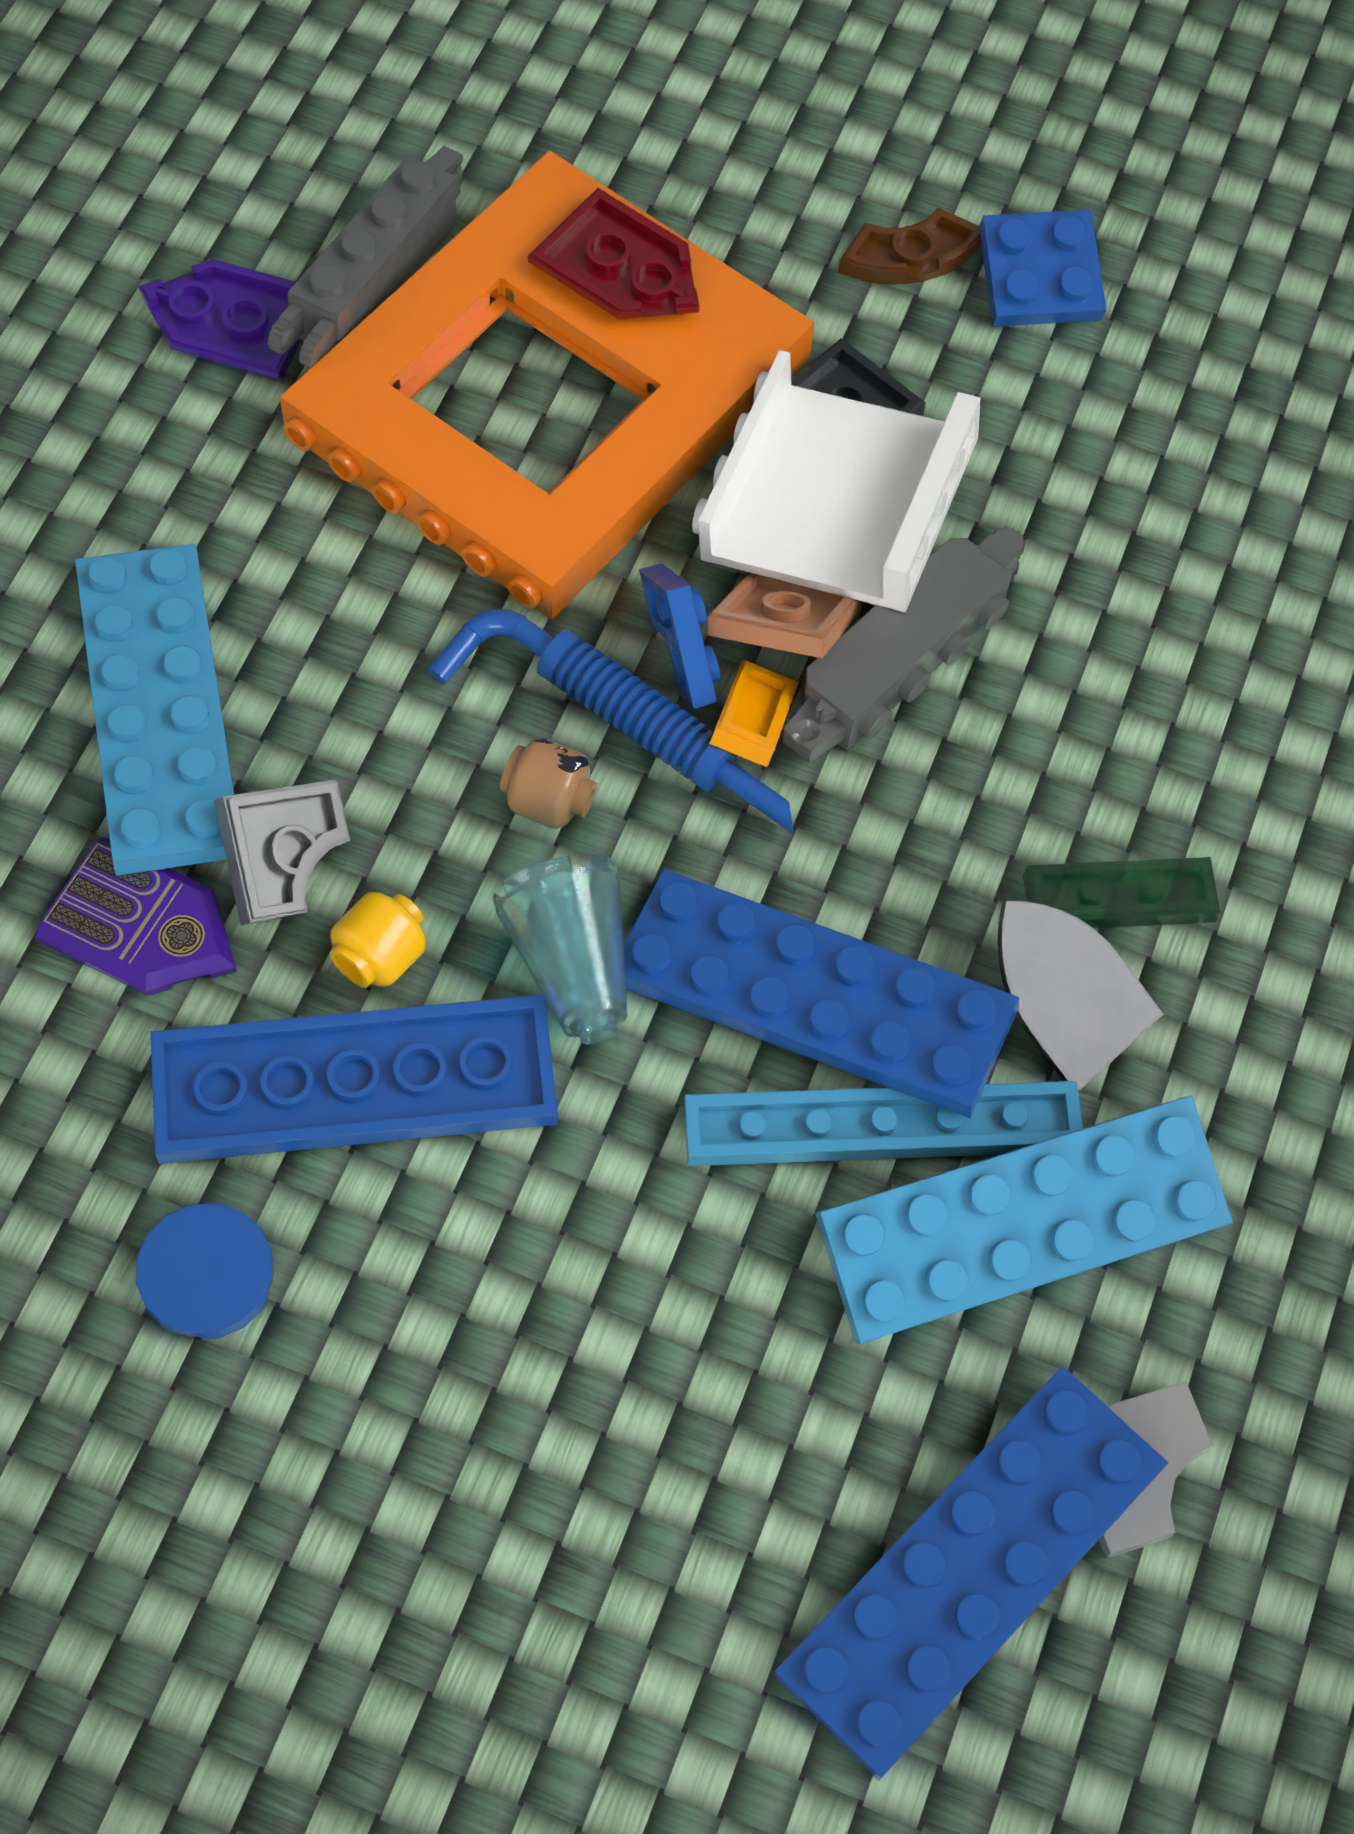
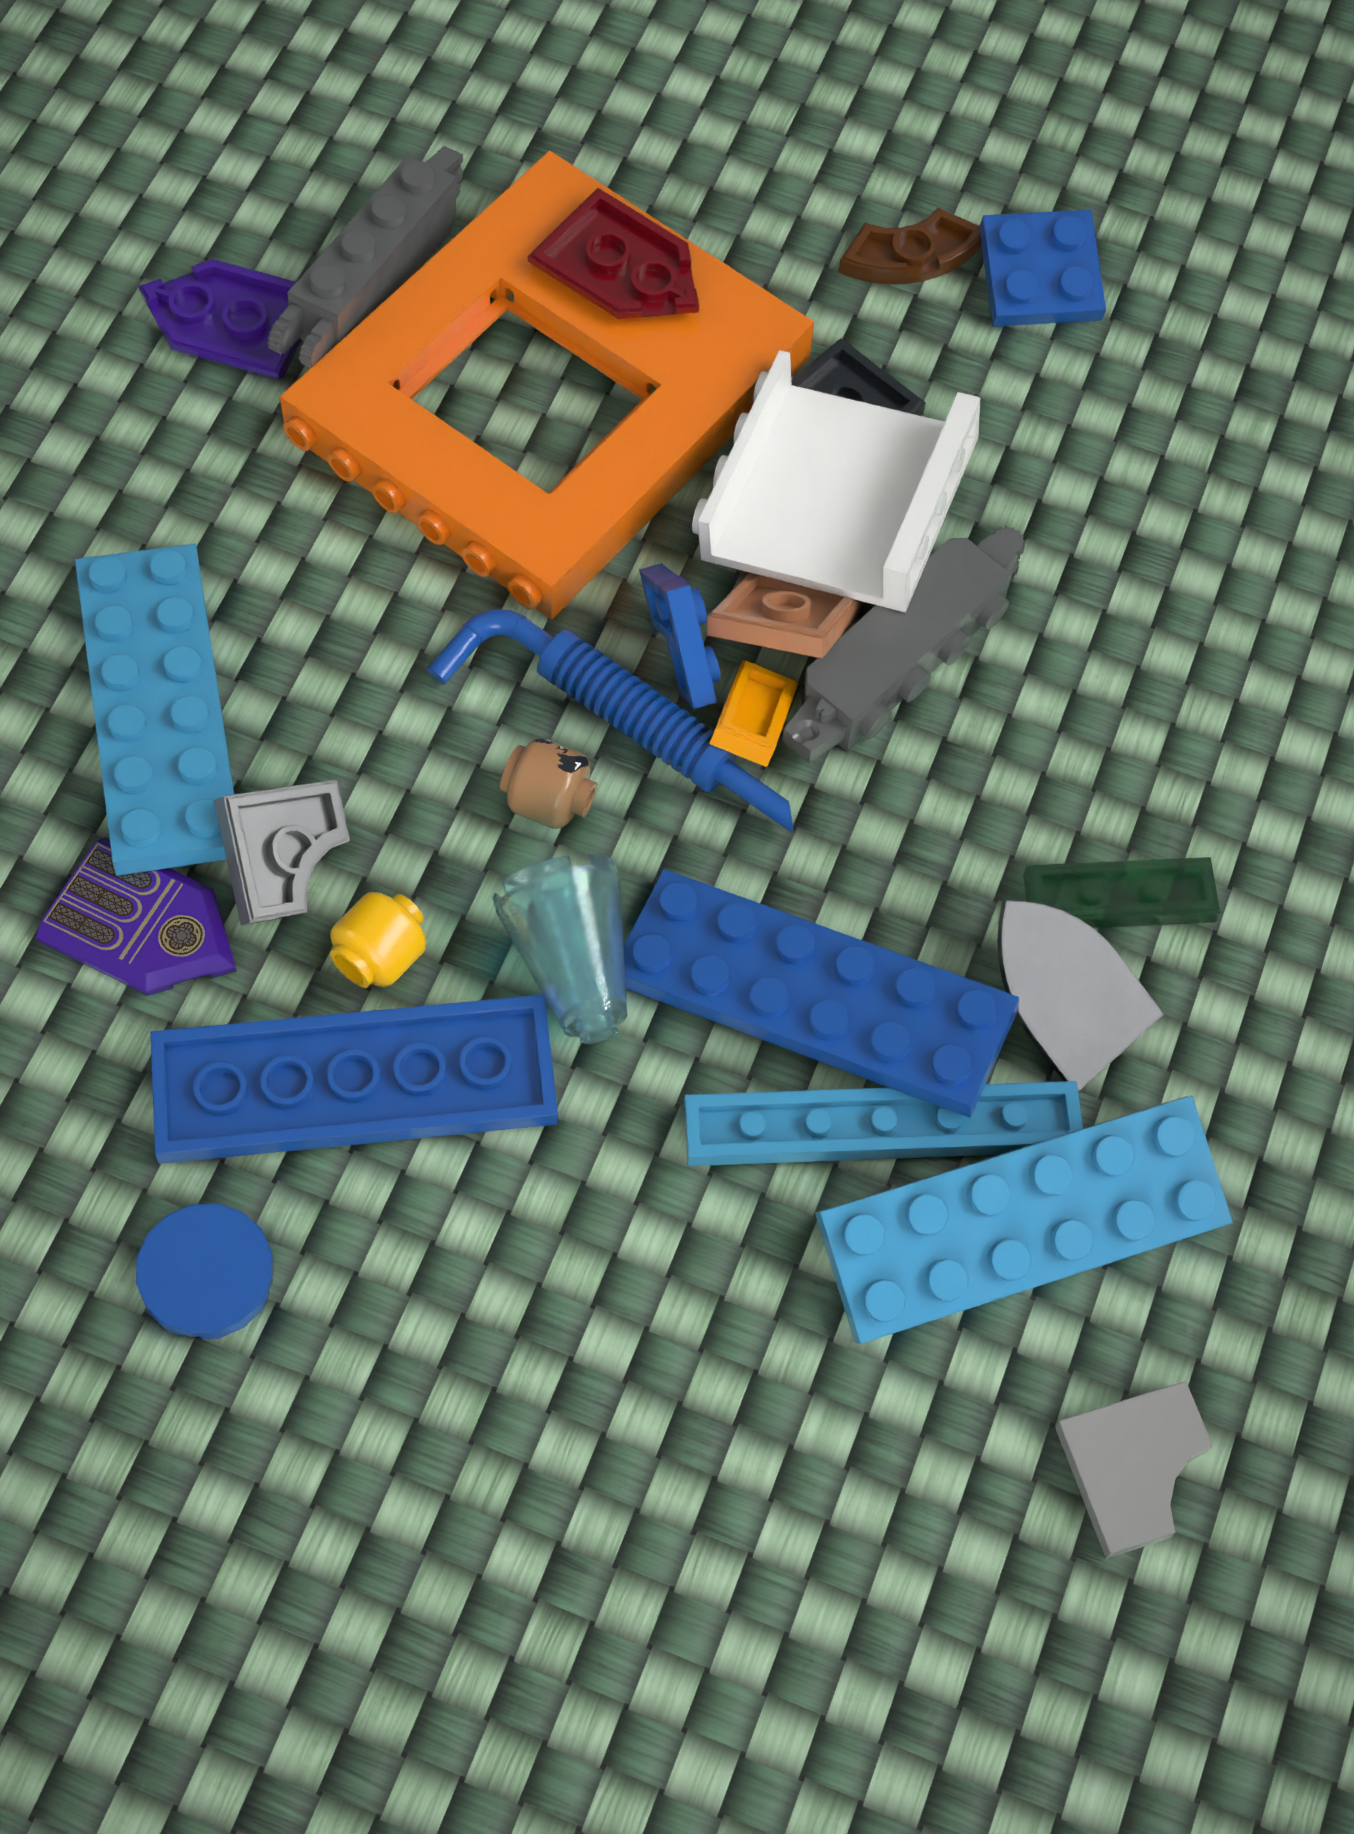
blue plate [774,1365,1169,1781] -> none

